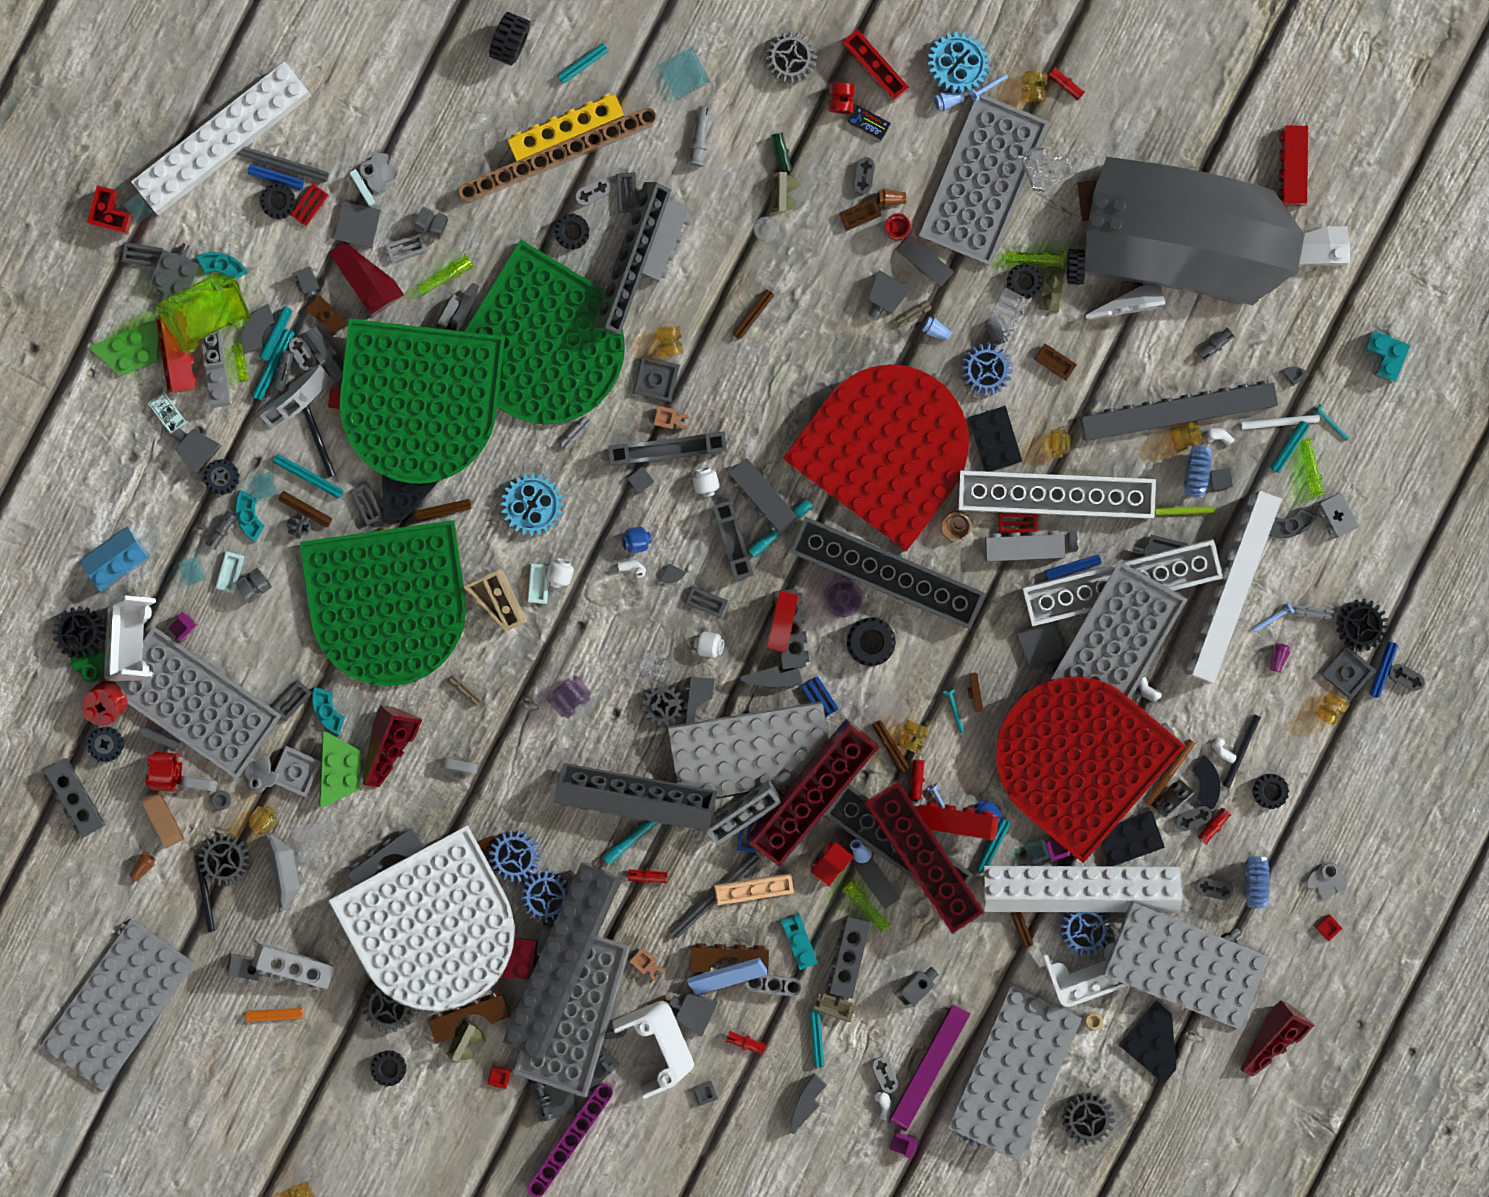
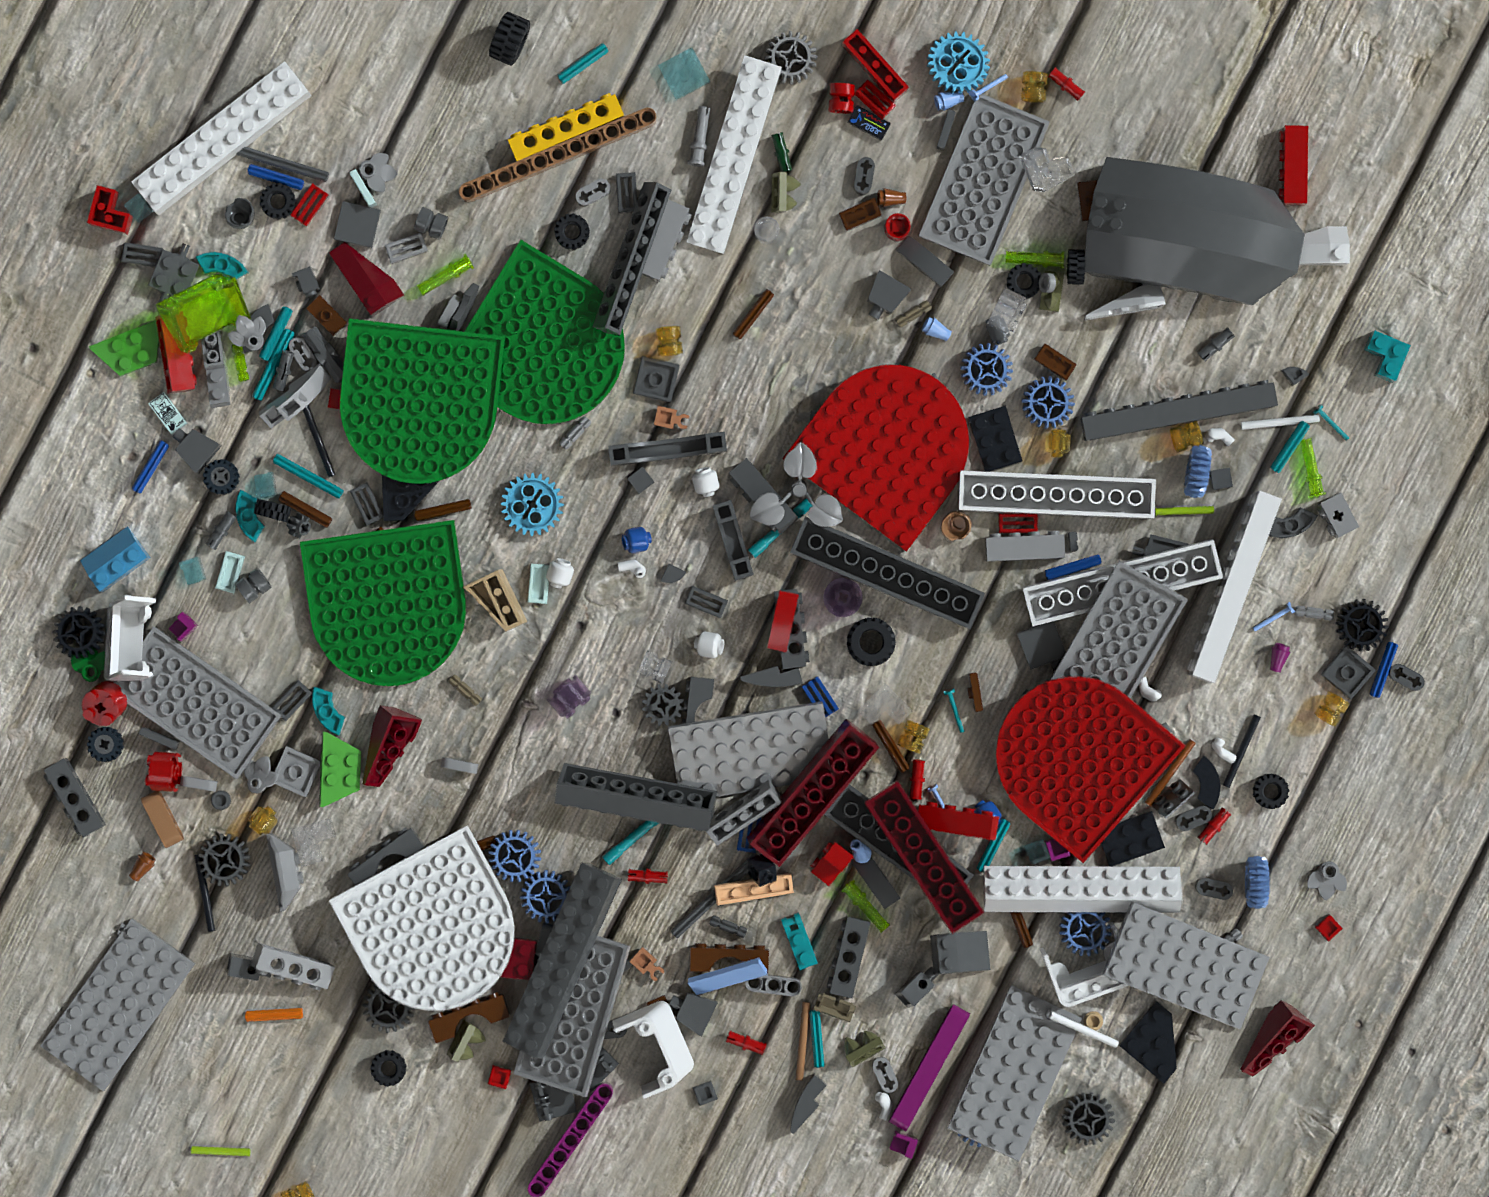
none -> blue axle [132,440,169,493]
none -> lime bar [191,1146,251,1156]
none -> dark grey hair [225,198,255,229]
none -> light grey plate [228,315,266,351]
none -> black tyre [253,498,291,523]
none -> white plate [687,55,782,254]
none -> dark grey axle [709,915,747,938]
none -> black brick [748,854,777,887]
none -> light grey plant [750,442,843,527]
none -> medium nougat bar [795,1002,810,1081]
none -> olive tile [844,1031,886,1068]
none -> red tile [854,79,896,120]
none -> dark grey slope [930,931,991,975]
none -> dark grey tile [936,109,956,151]
none -> medium blue gear [1022,376,1075,429]
none -> light grey tile [1039,273,1056,293]
none -> white bar [1048,1011,1119,1048]

